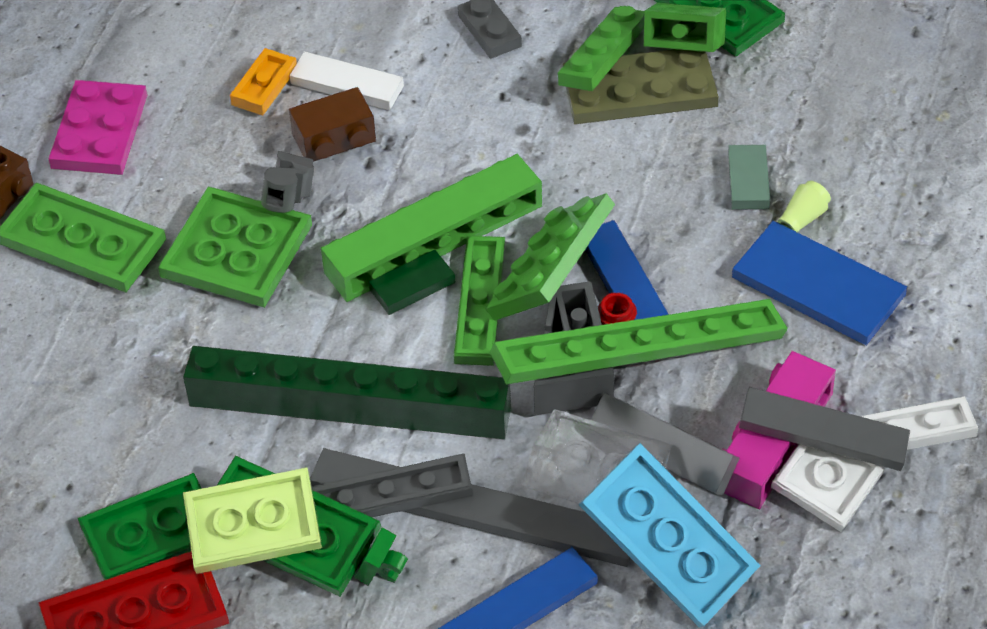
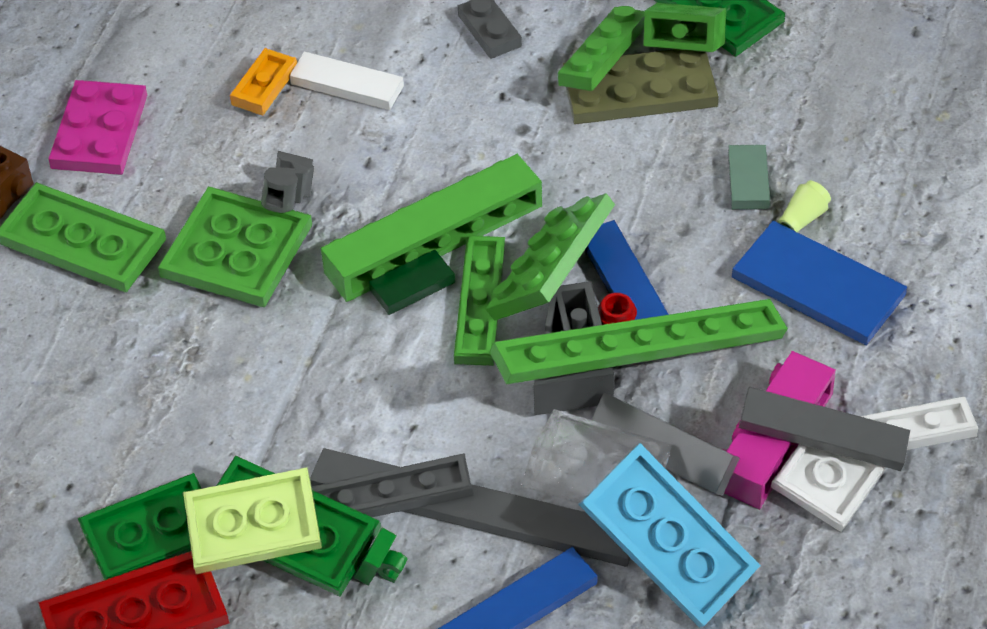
dark green brick [183,346,511,440] -> none
reddish brown brick [289,87,376,162] -> none

